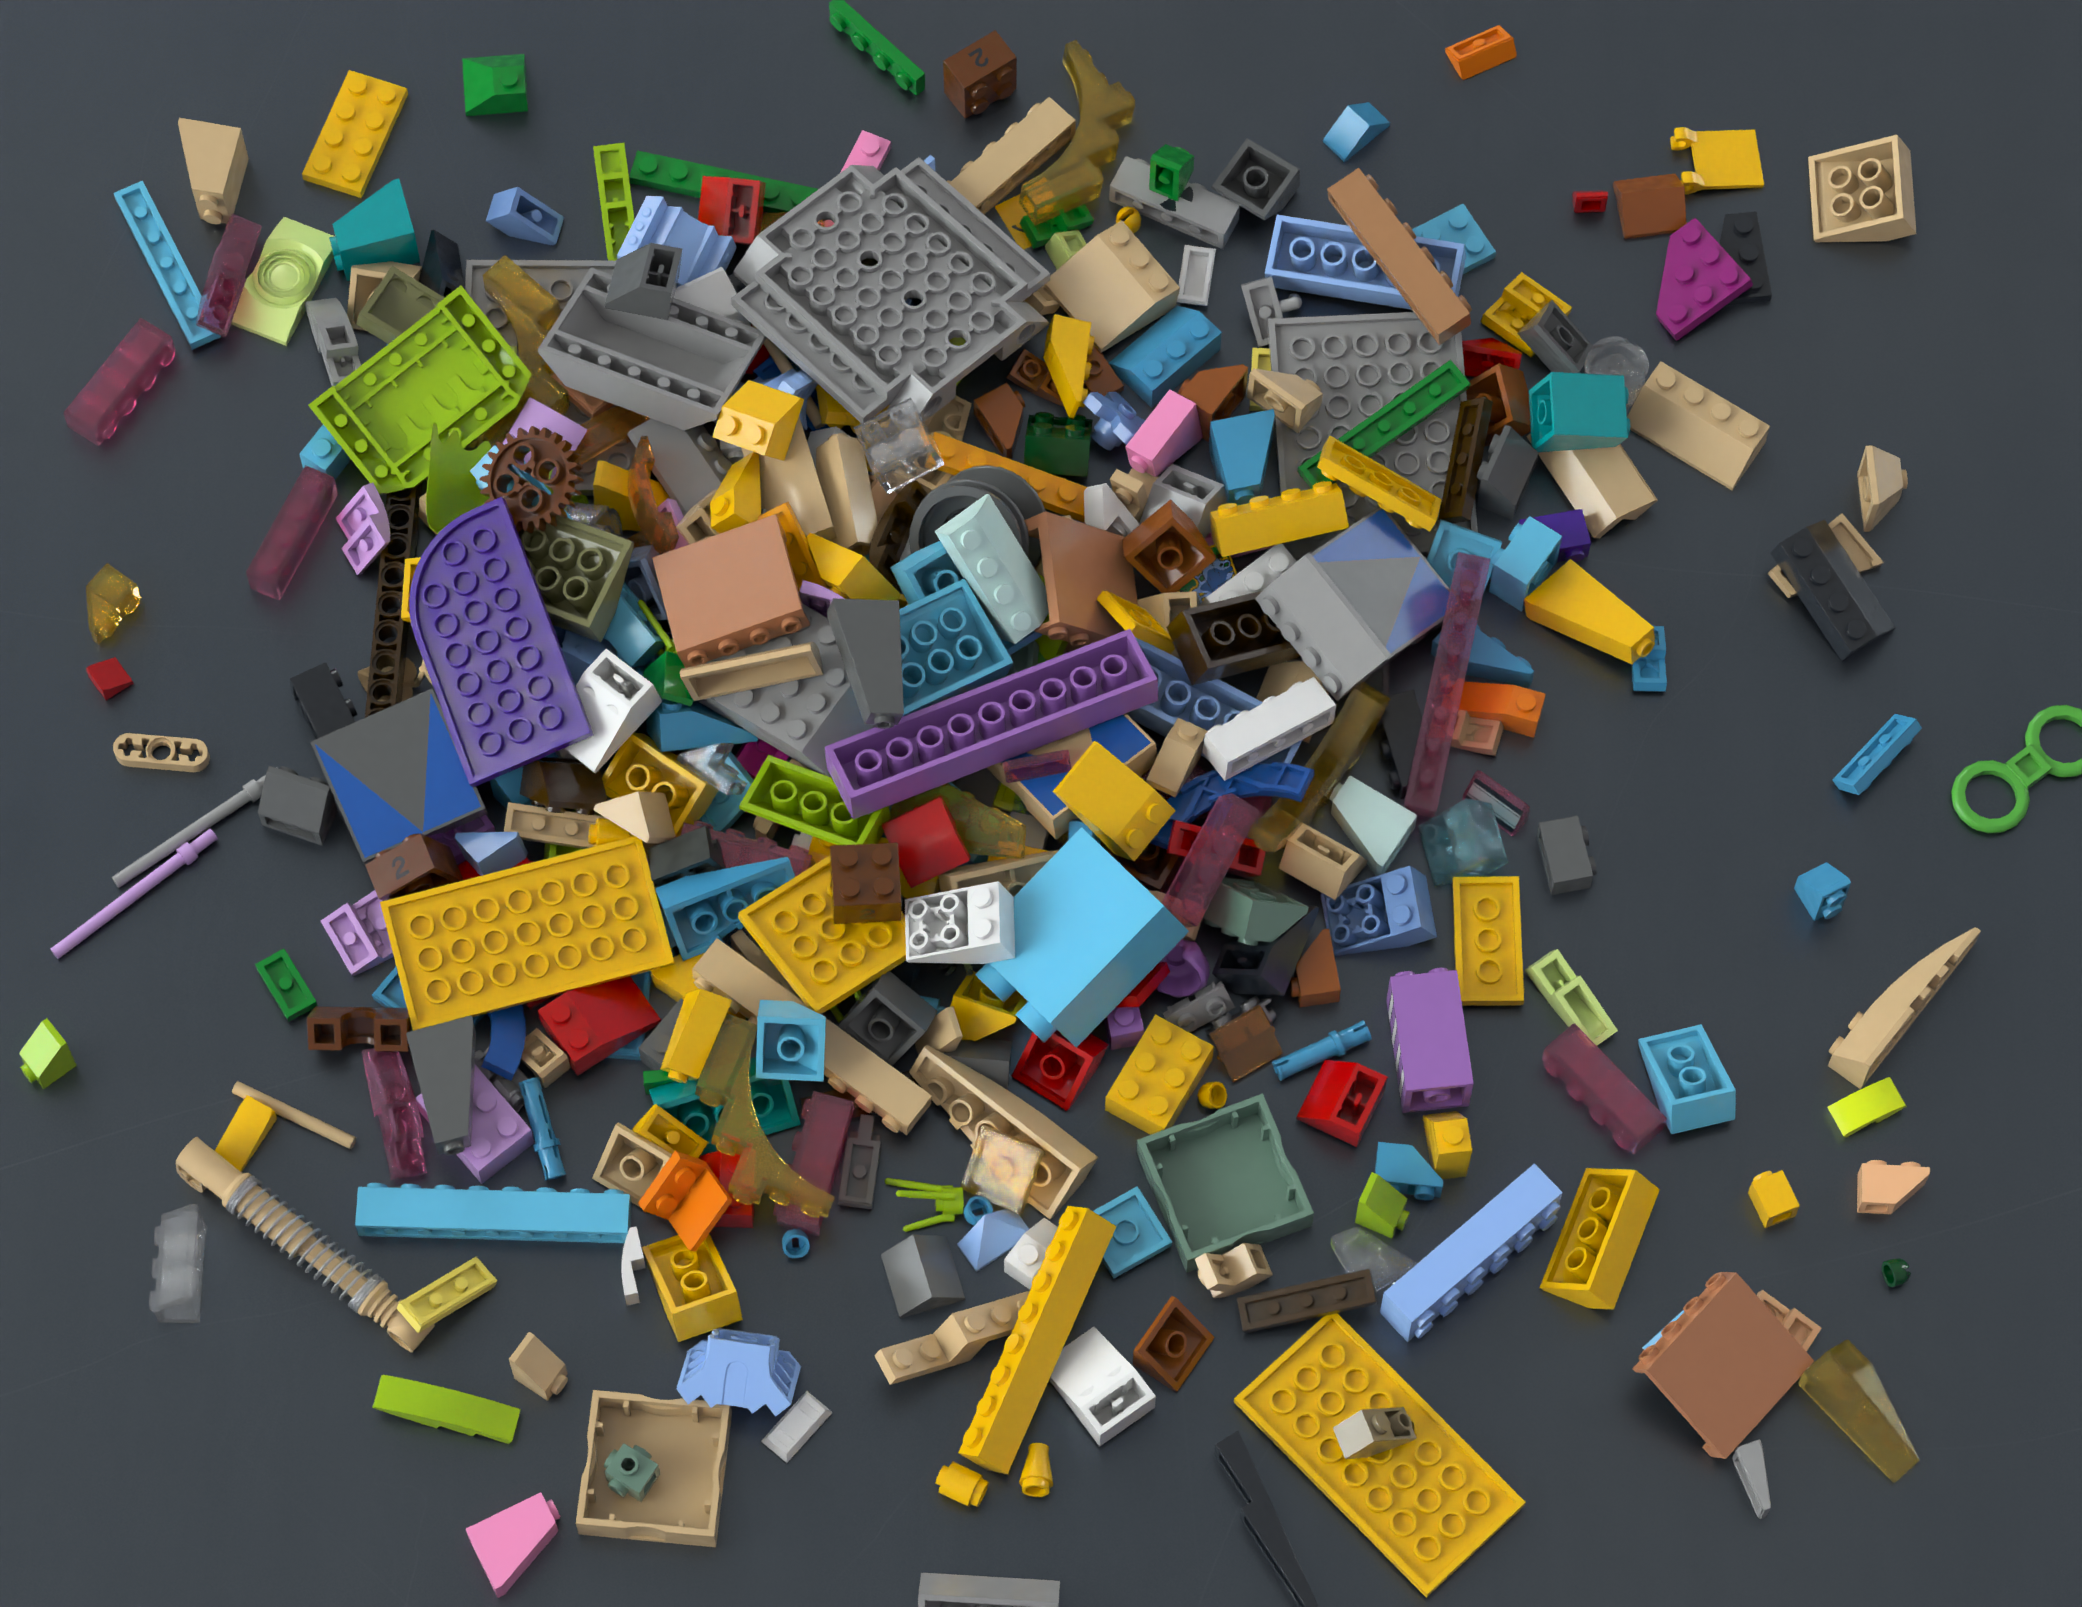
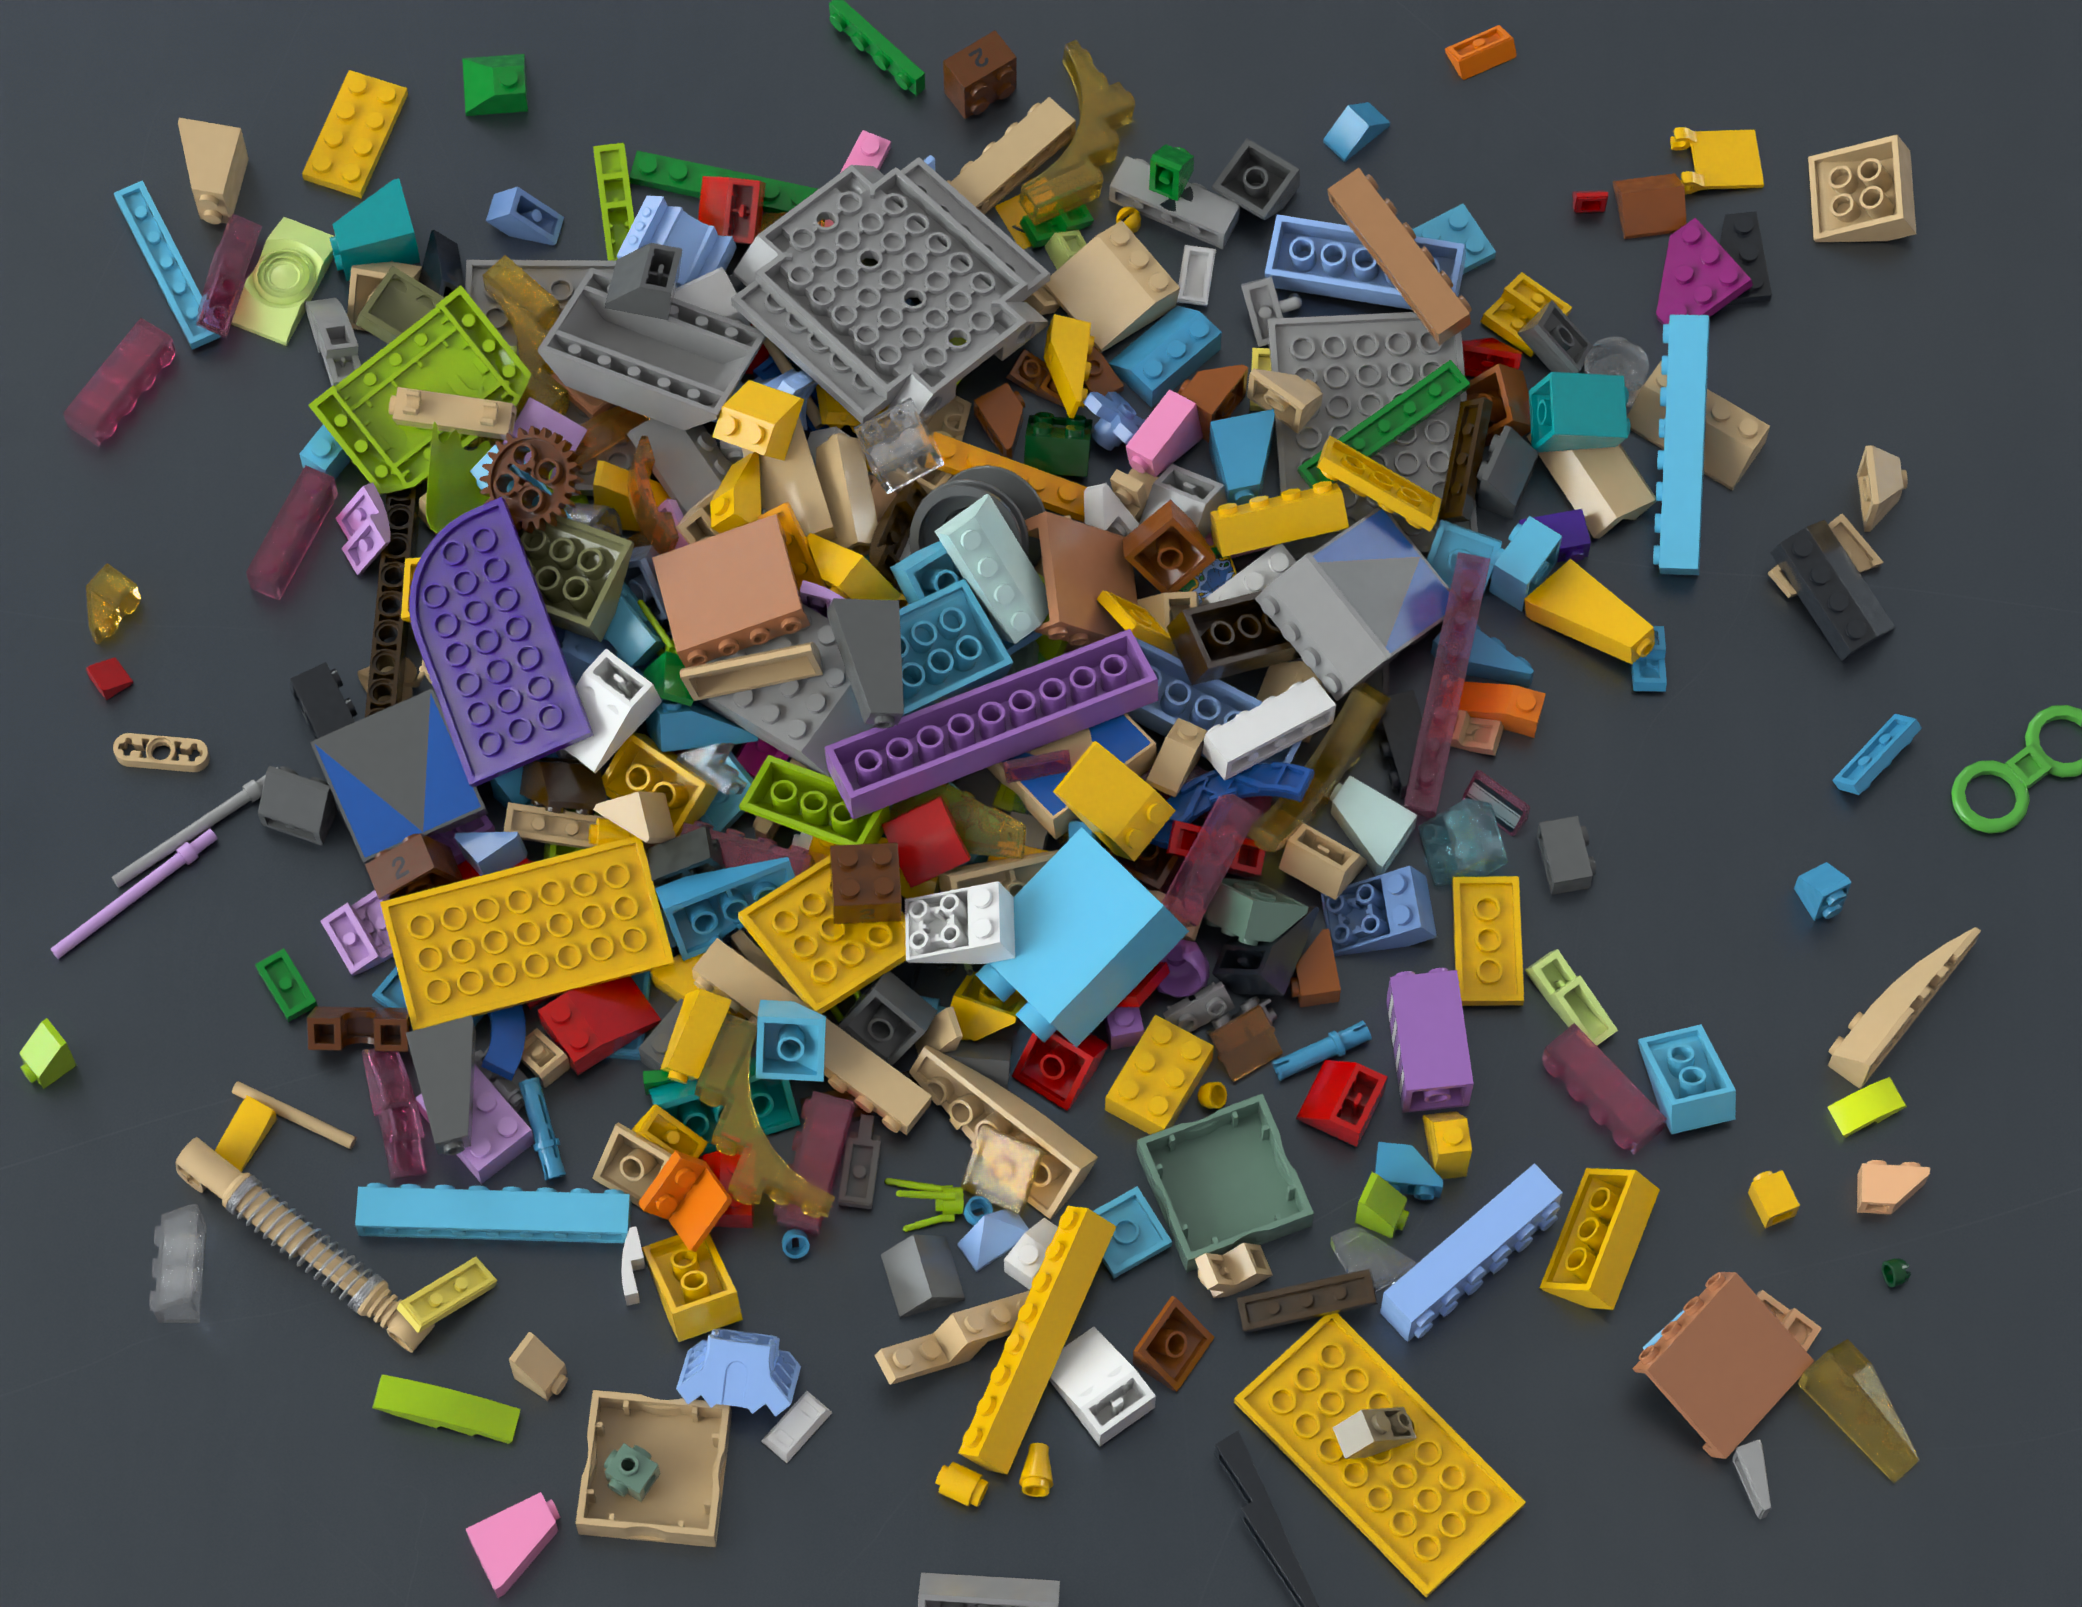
none -> tan brick [389,387,517,440]
none -> medium azure brick [1653,314,1710,575]

